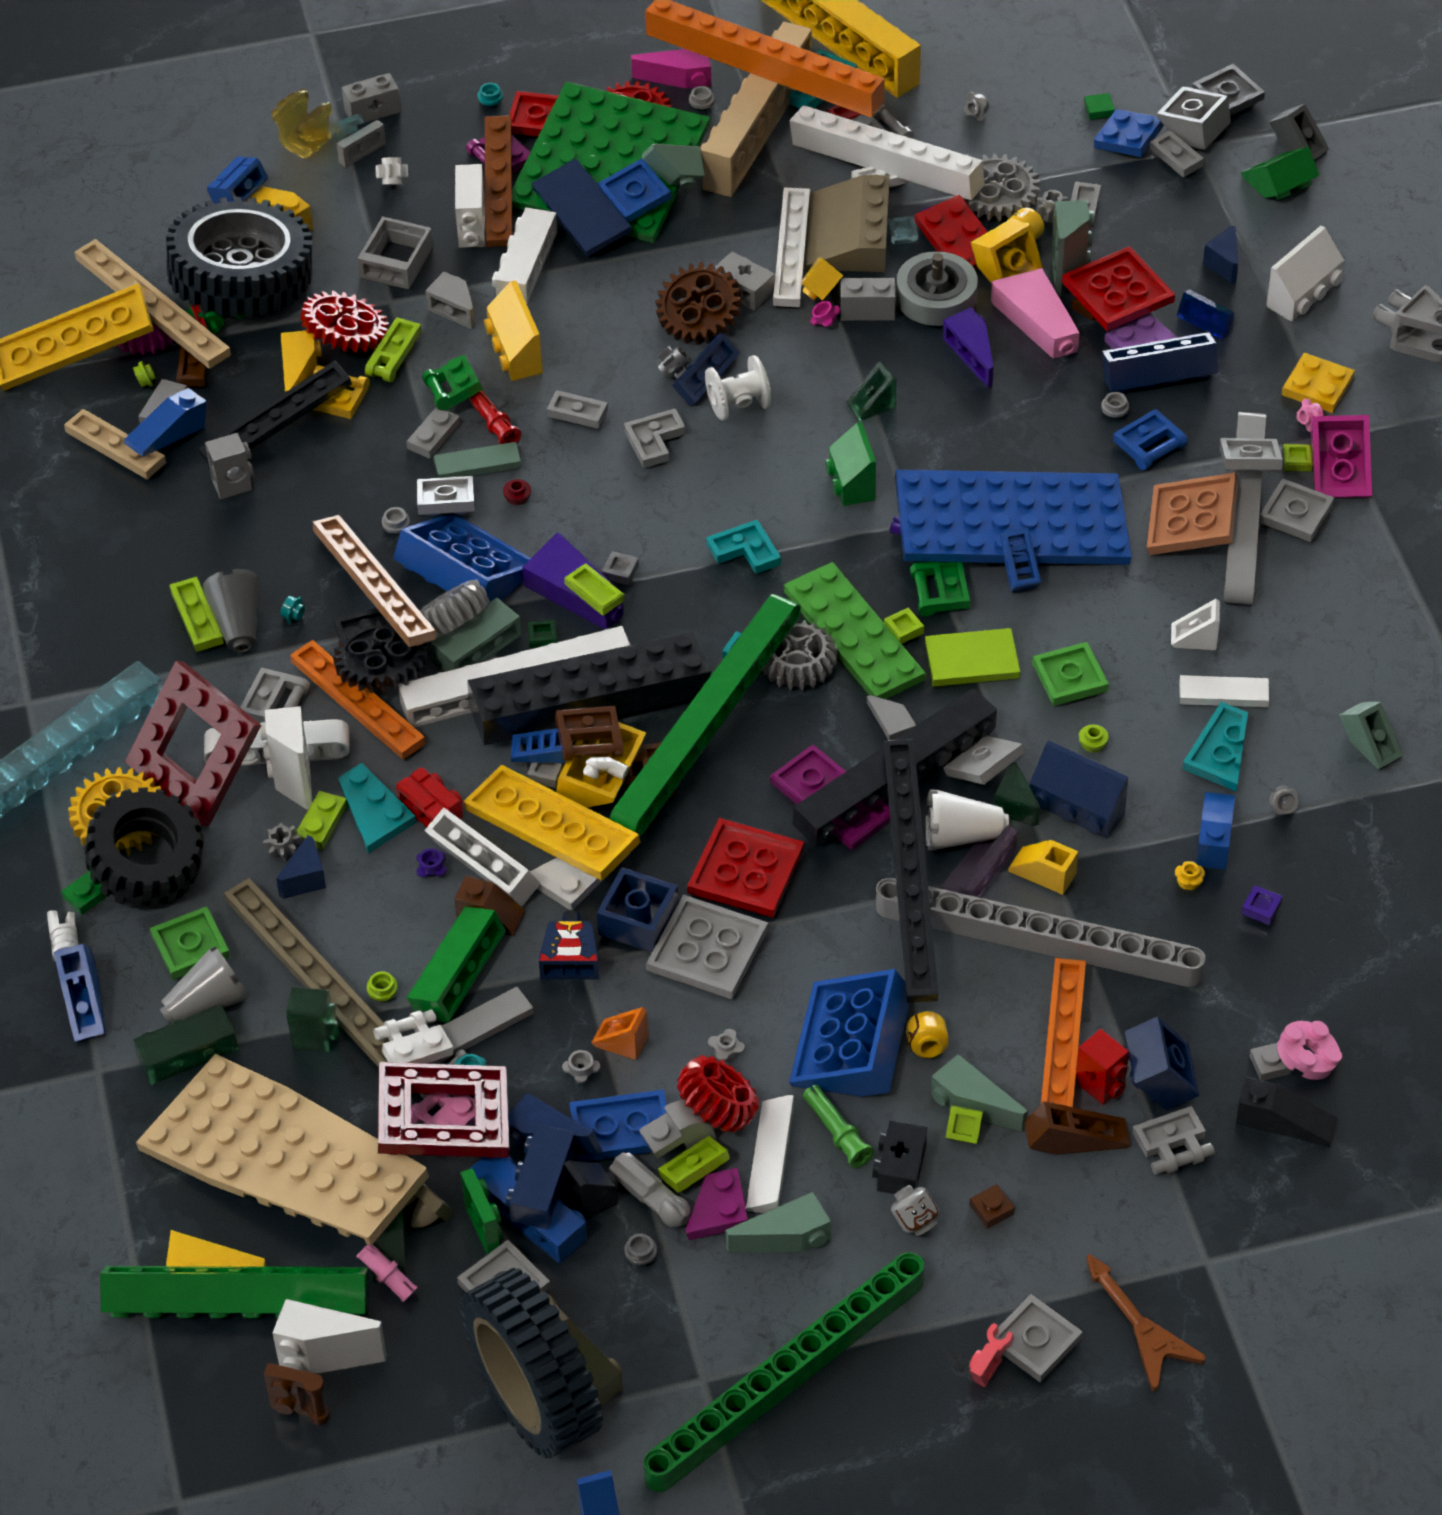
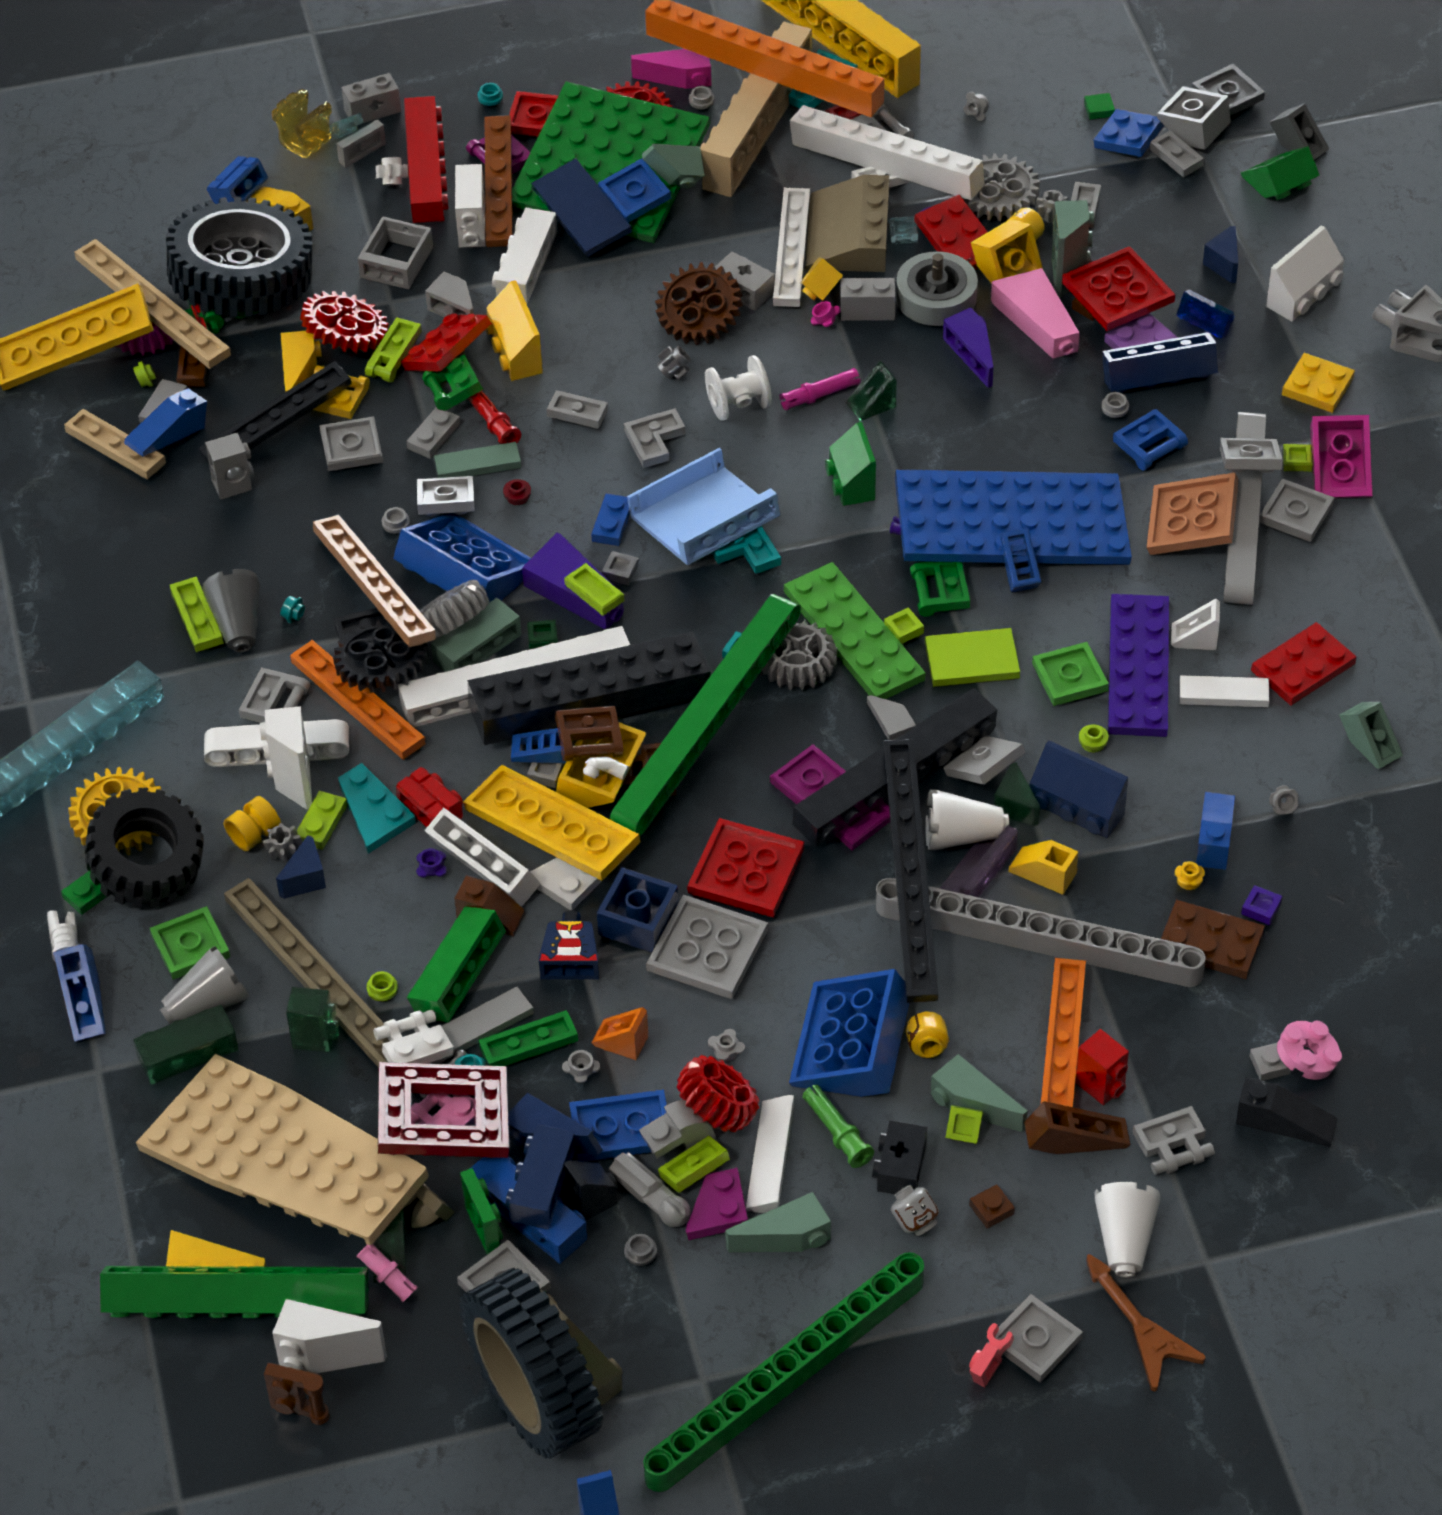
plate [124,661,262,826] -> none
dark blue plate [672,333,740,406] -> none
dark blue brick [1125,1016,1200,1111] -> none
teal wing [1182,702,1248,792] -> none
bright pink plate [1296,398,1323,432] -> none
none -> yellow wheel [223,796,281,851]
none -> light grey plate [319,416,383,471]
none -> red plate [401,313,492,371]
none -> red brick [404,96,449,223]
none -> green plate [478,1010,578,1066]
none -> blue plate [591,493,630,546]
none -> light blue panel [627,448,780,565]
none -> dark pink pin [780,368,860,410]
none -> white cone [1095,1182,1160,1278]
none -> dark purple plate [1108,594,1169,737]
none -> reddish brown plate [1161,899,1265,979]
none -> red plate [1251,622,1357,706]

